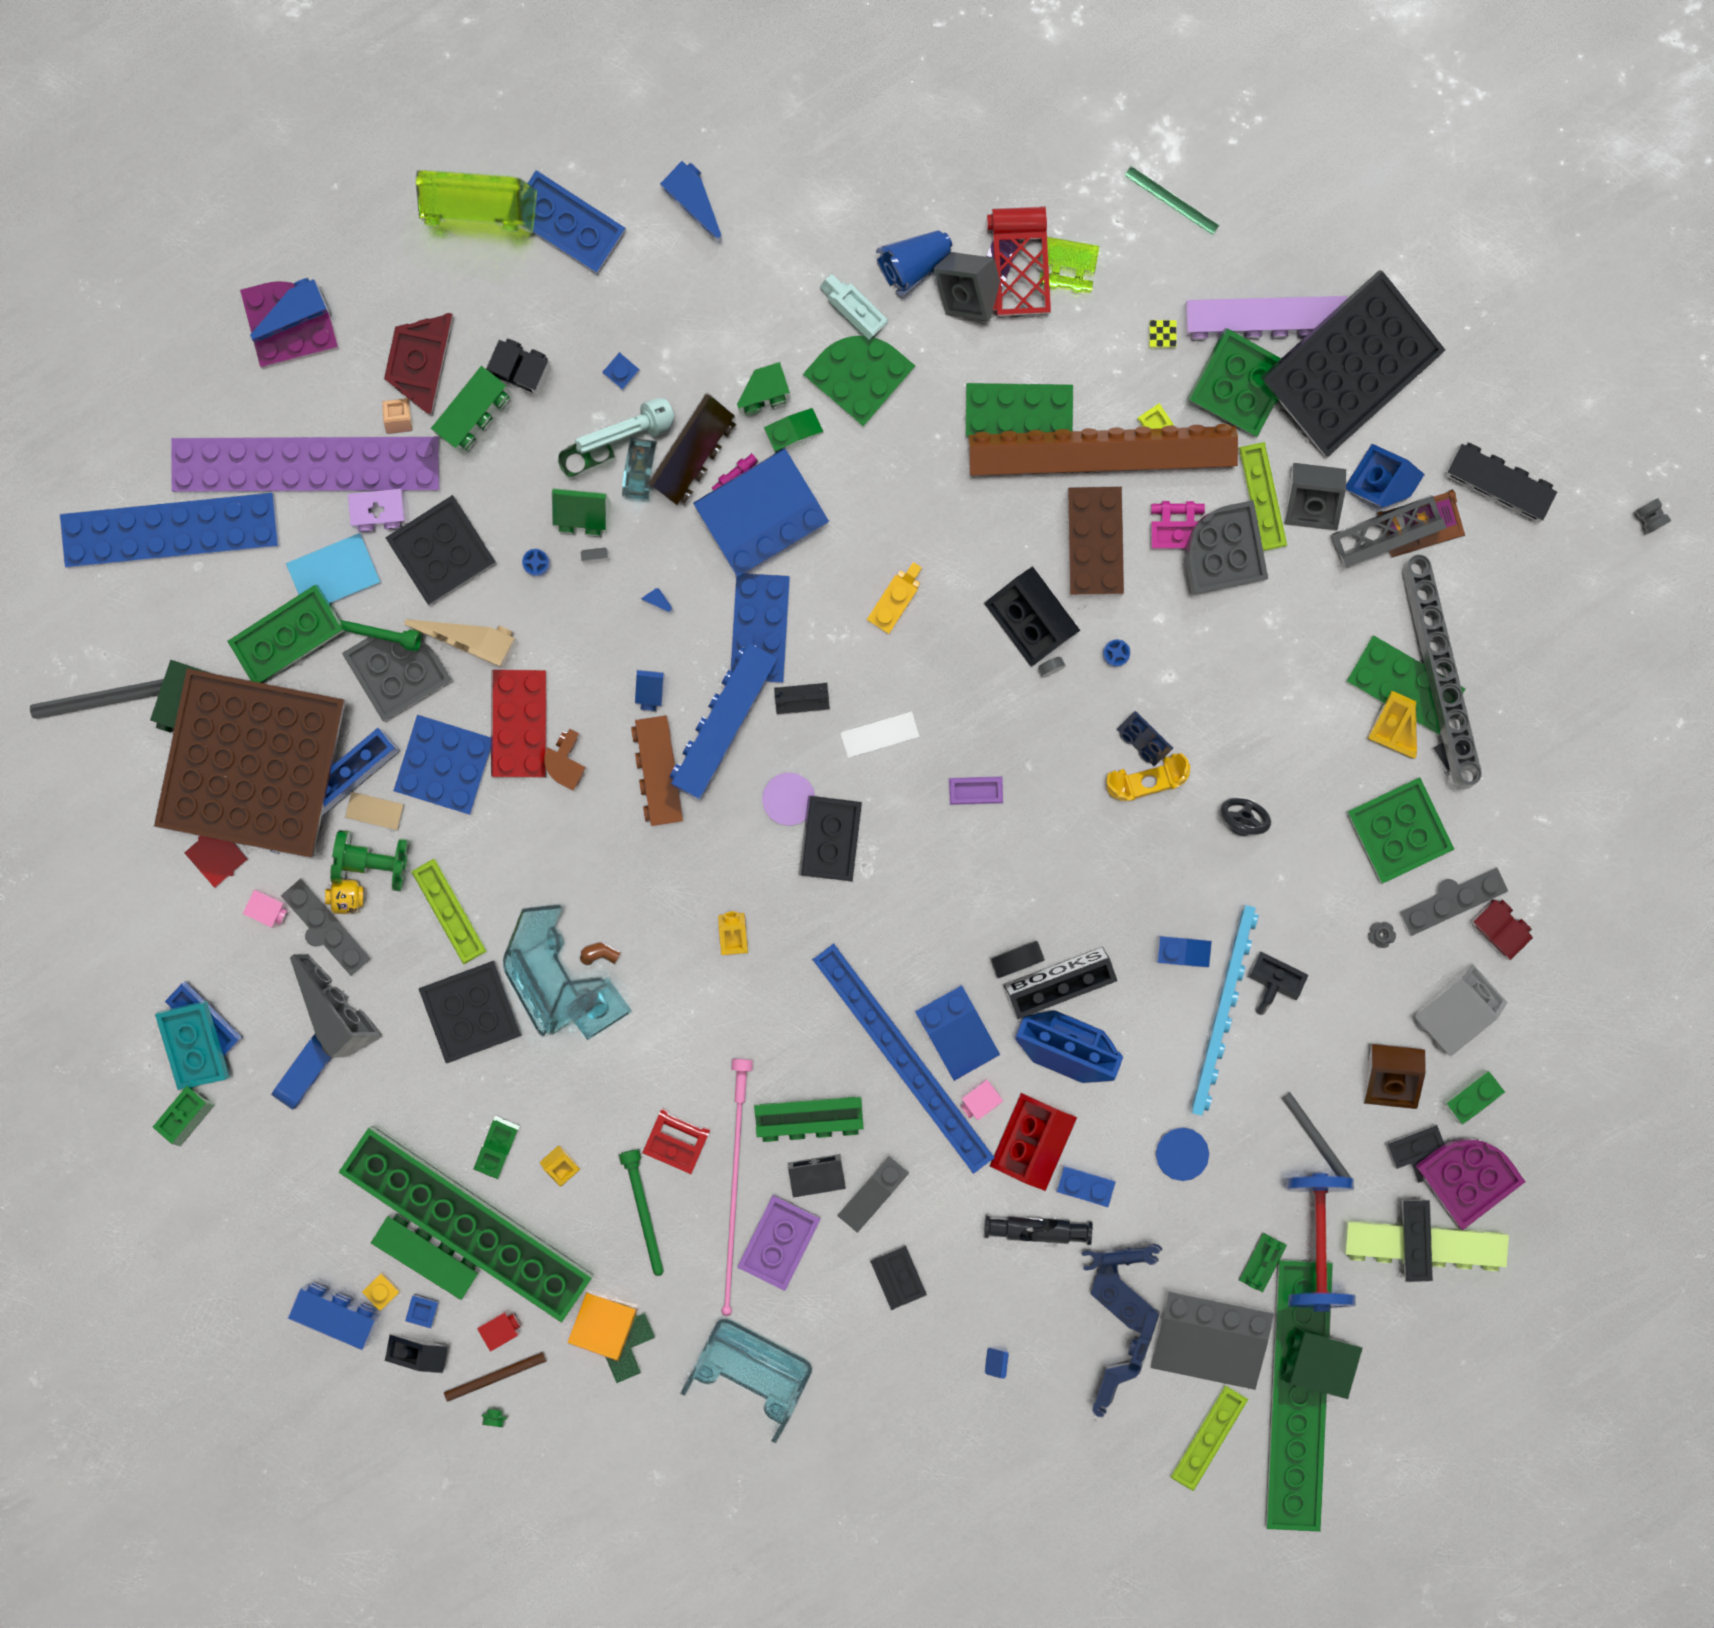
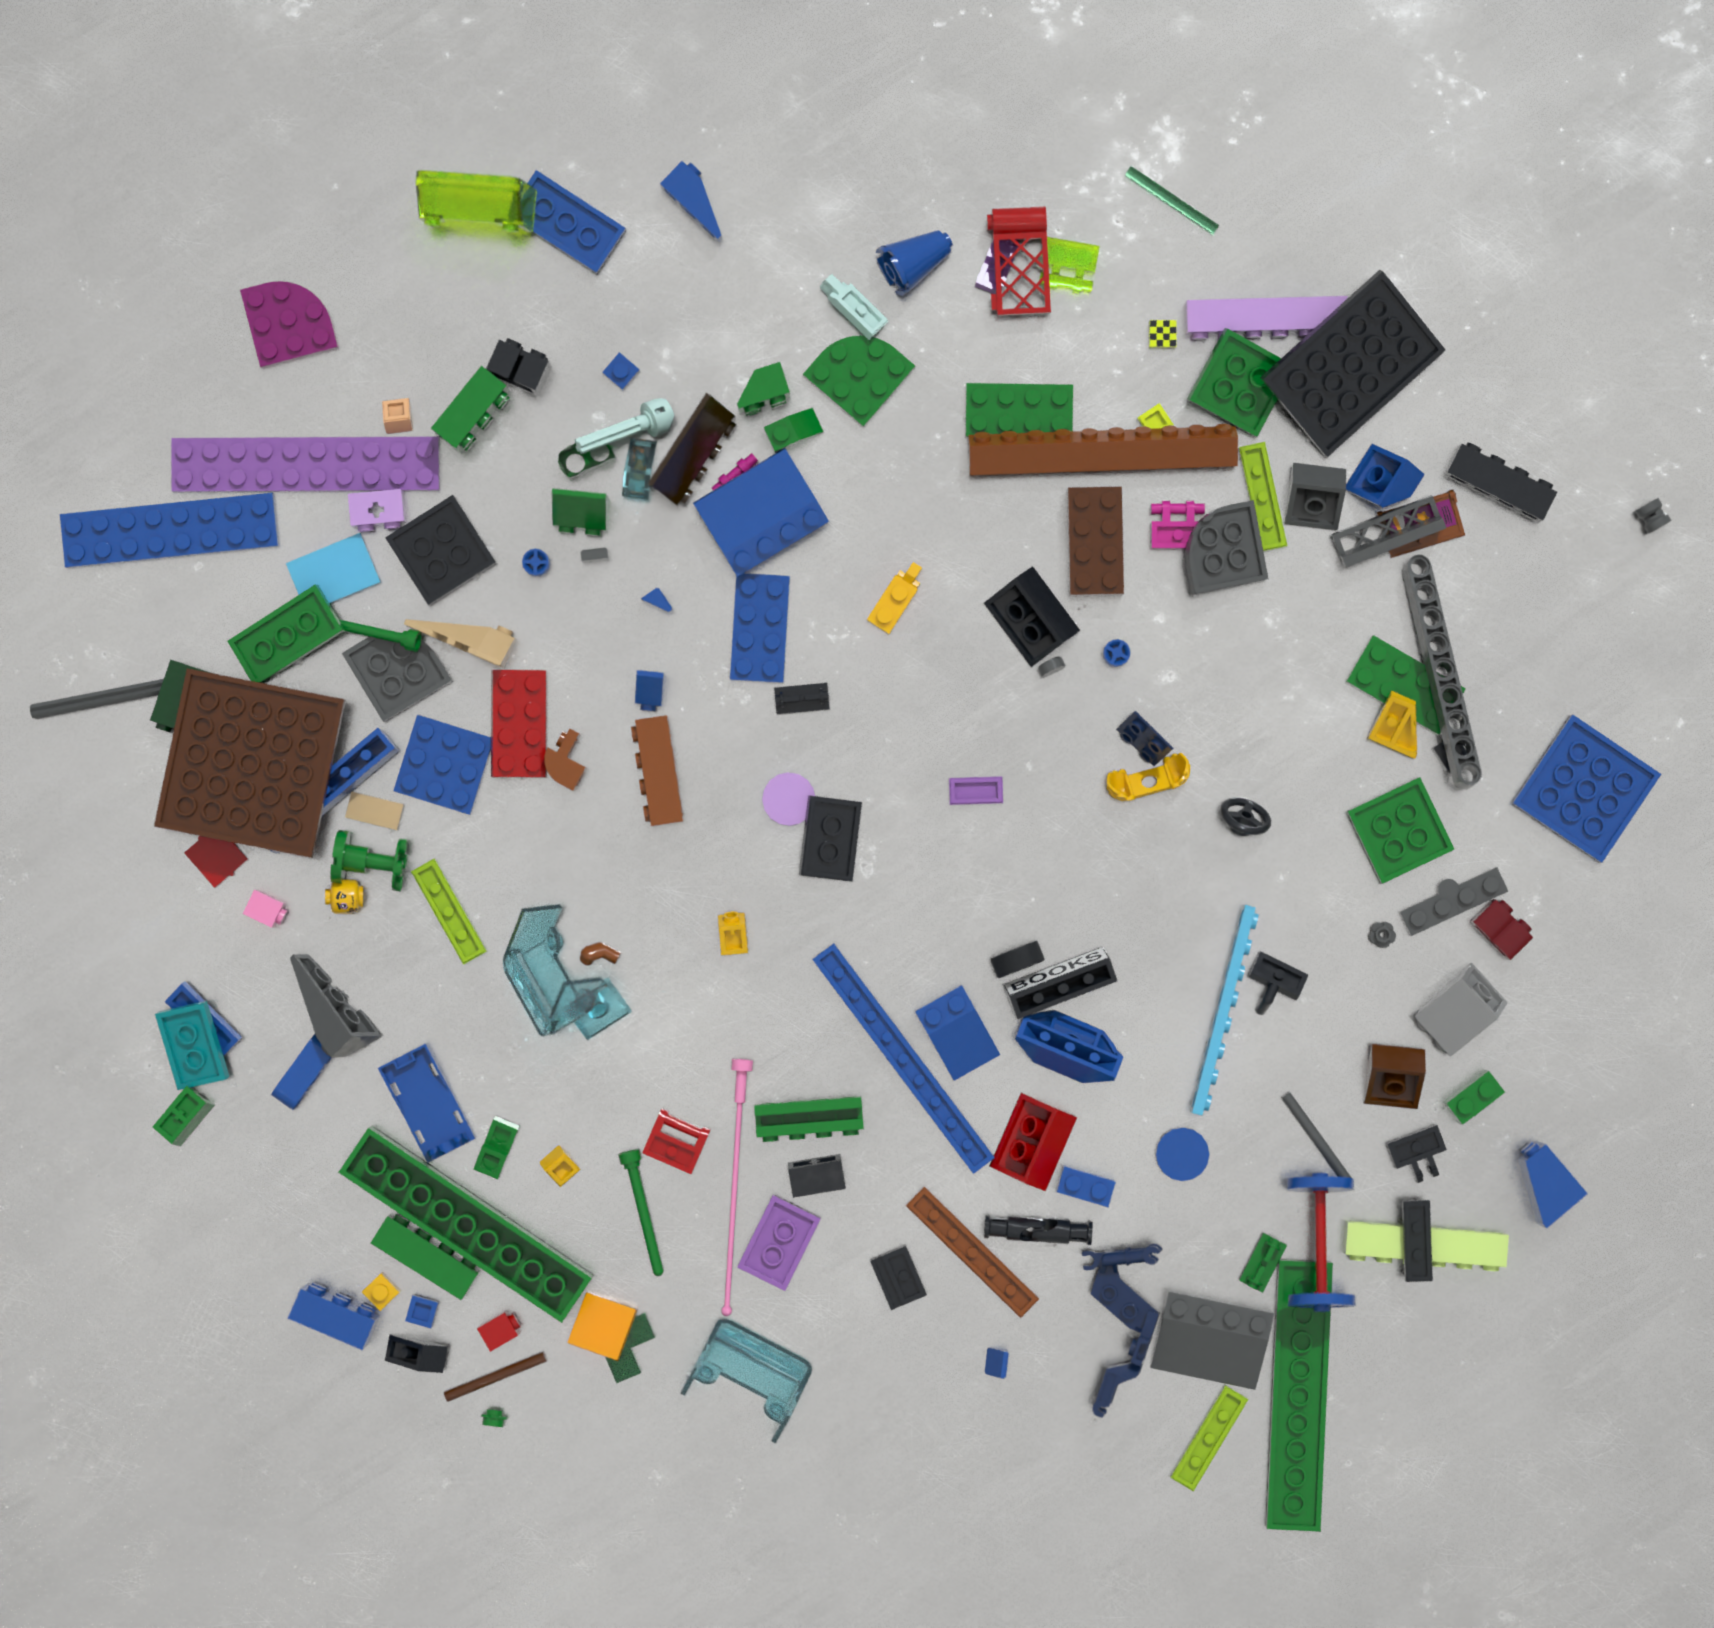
blue slope [250,278,329,343] -> none
dark grey hinge [281,878,372,976] -> none
dark red wing [384,313,453,415] -> none
black plate [418,960,522,1064] -> none
blue brick [669,643,778,801] -> none
dark grey slope [837,1154,909,1233] -> none
white sticker [841,711,919,758] -> none
dark grey slope [933,252,1000,320] -> none
bright pink brick [961,1079,1003,1120] -> none
blue slope [1156,936,1212,967] -> none
dark green panel [1281,1328,1363,1399] -> none
magenta plate [1415,1139,1526,1231] -> none
none -> blue piece [378,1043,476,1163]
none -> dark orange tile [906,1186,1039,1318]
none -> blue plate [1512,714,1661,863]
none -> blue slope [1518,1141,1588,1228]

